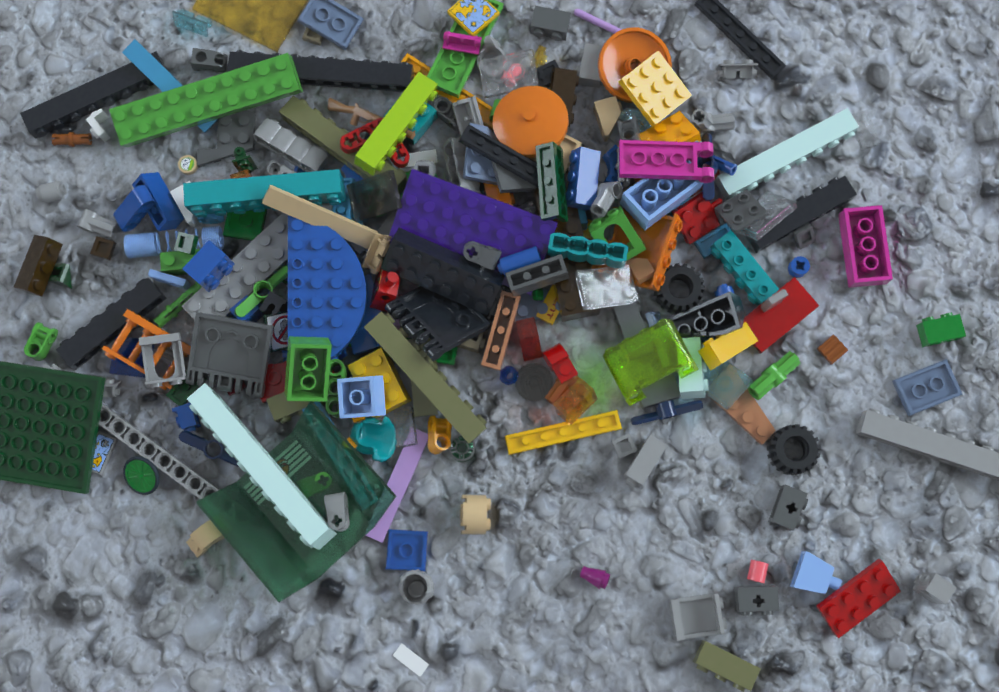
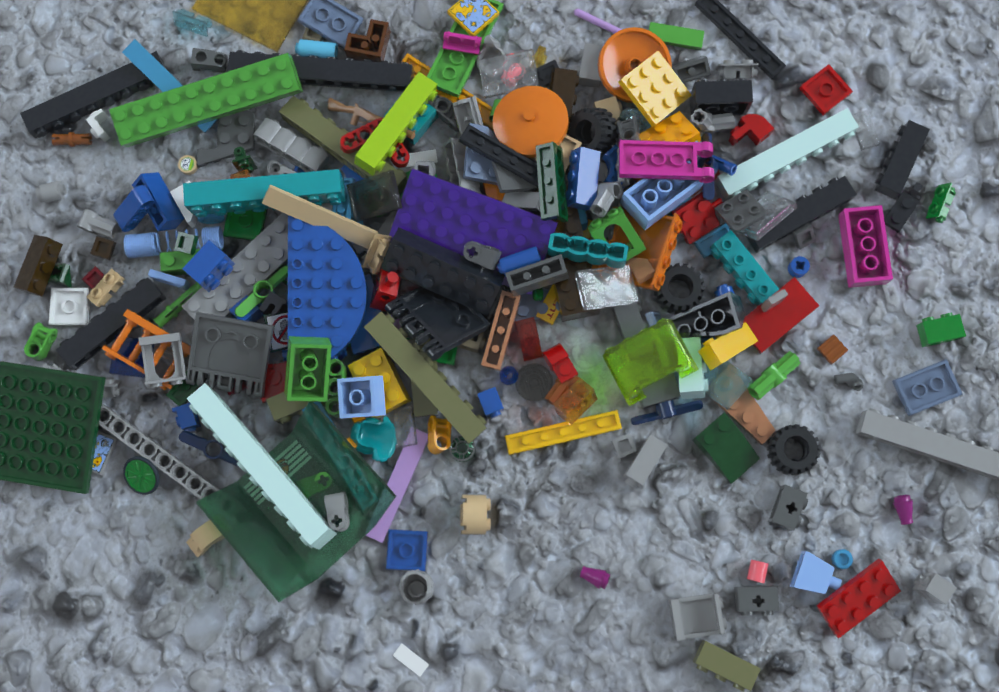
dark grey brick [530,6,571,41] -> none
none -> white tile [48,288,91,326]
none -> dark red tile [82,266,104,289]
none -> tan hinge [87,268,125,308]
none -> medium azure brick [295,39,338,58]
none -> reddish brown brick [344,19,391,62]
none -> blue brick [477,387,504,419]
none -> light grey slope [502,192,540,211]
none -> black tyre [567,108,619,155]
none -> bright green tile [649,22,704,50]
none -> dark grey slope [672,56,711,83]
none -> black brick [690,78,753,116]
none -> dark green slope [692,412,760,484]
none -> red brick [728,114,774,146]
none -> red plate [799,64,853,116]
none -> dark azure tile [831,549,853,569]
none -> dark grey arm [834,373,864,391]
none -> black brick [874,120,930,199]
none -> black hinge [884,182,923,233]
none -> magenta cone [893,495,913,525]
none -> green hinge [926,183,956,223]

